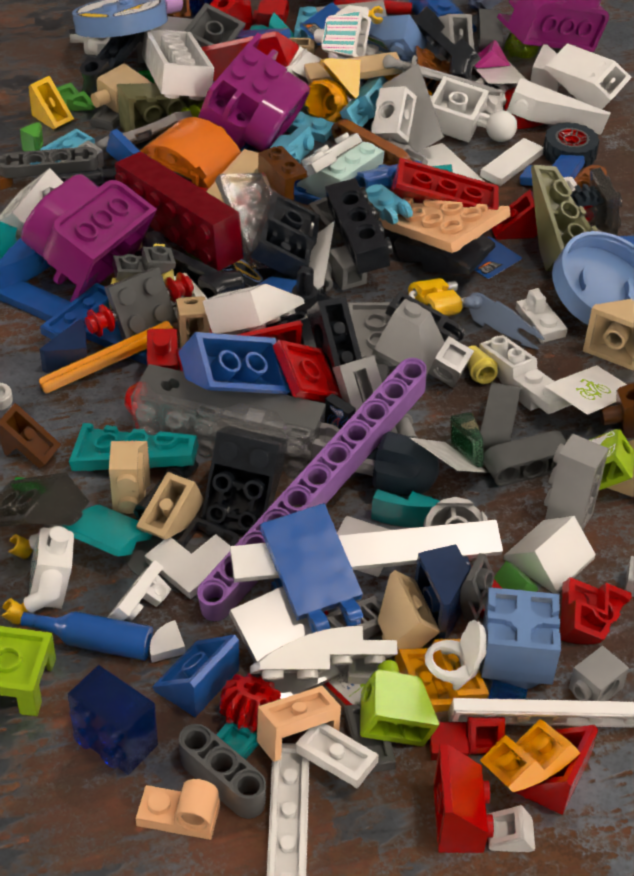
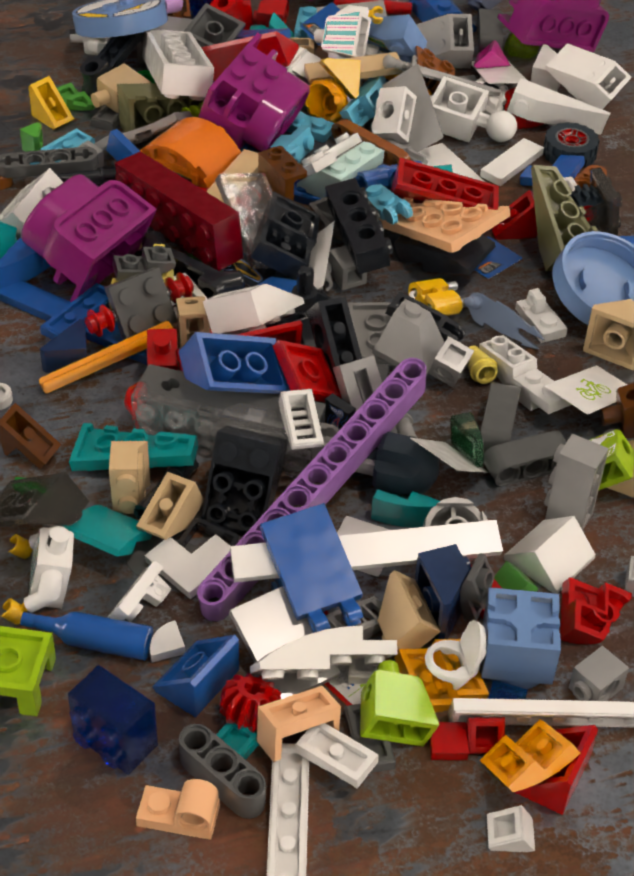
black plate [411,6,481,80] -> none
red slope [433,744,494,853] -> none
none -> white slope [278,389,324,450]

